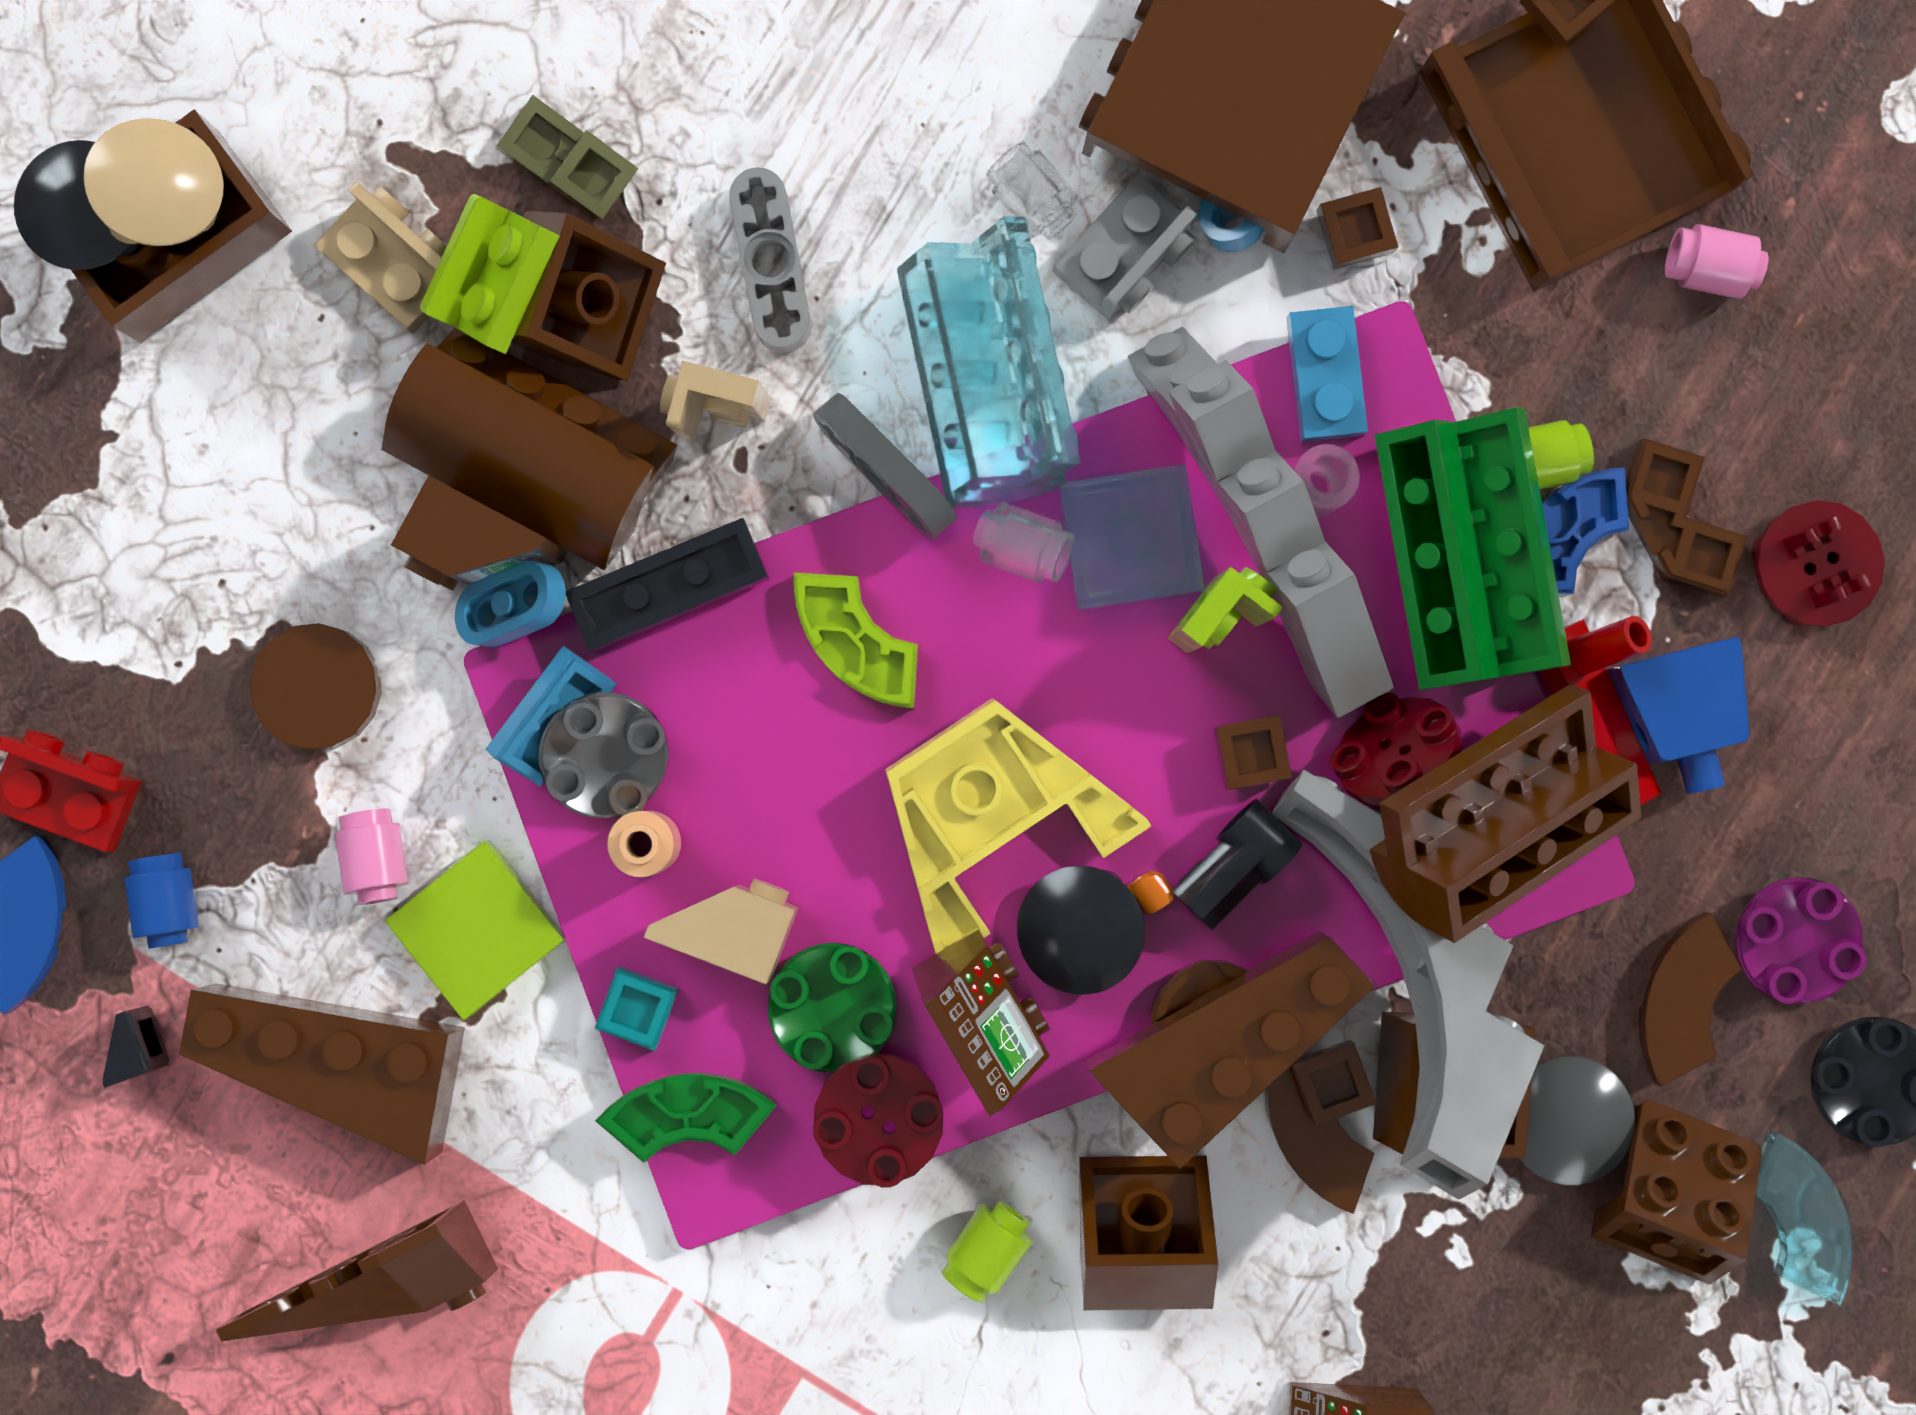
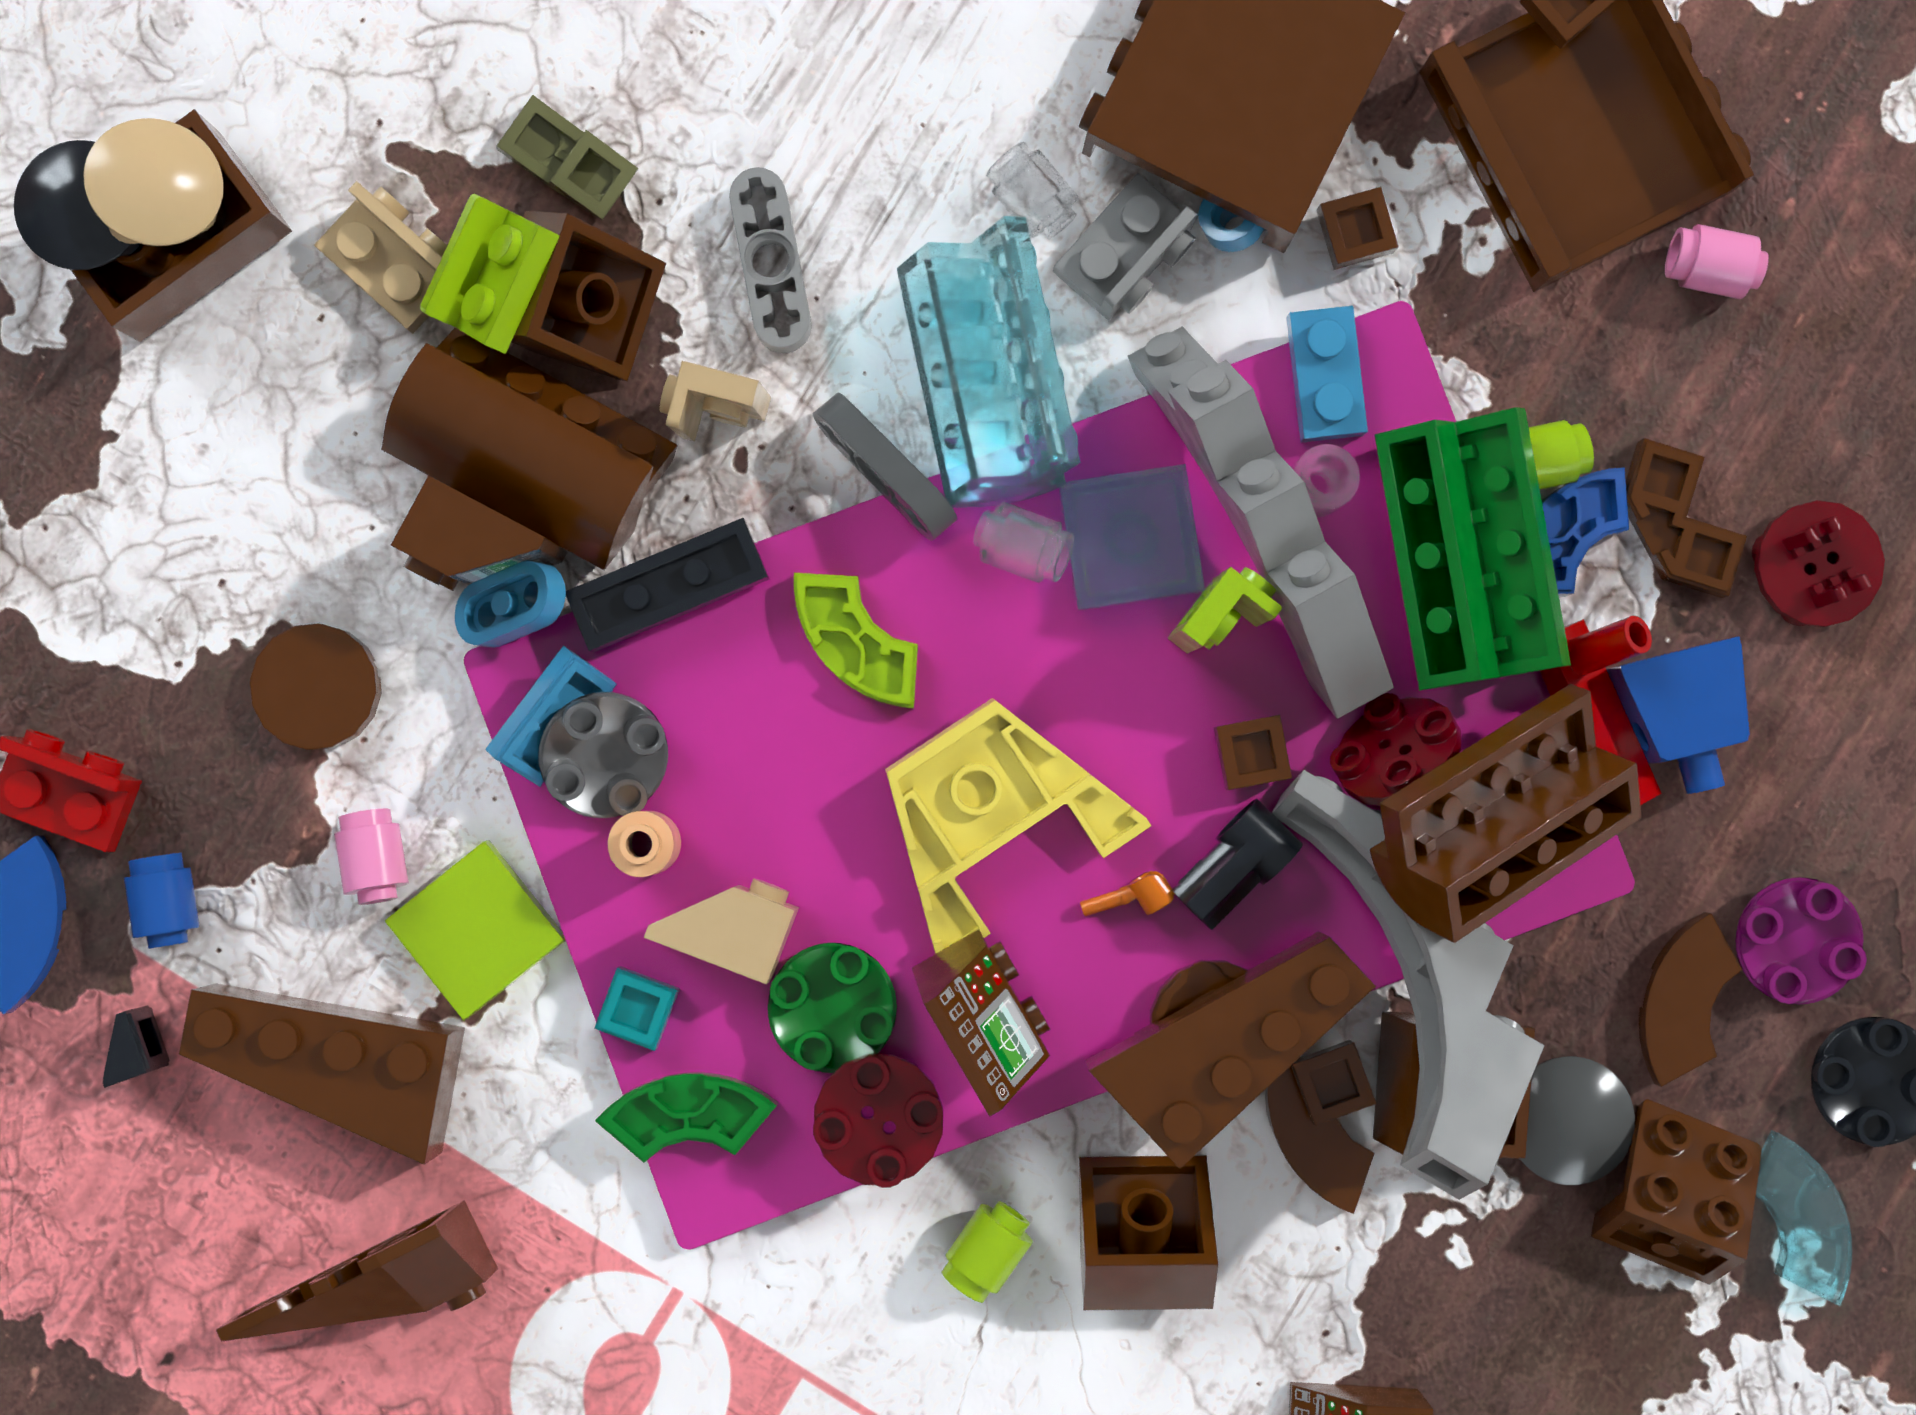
black dish [1017,865,1145,995] -> none

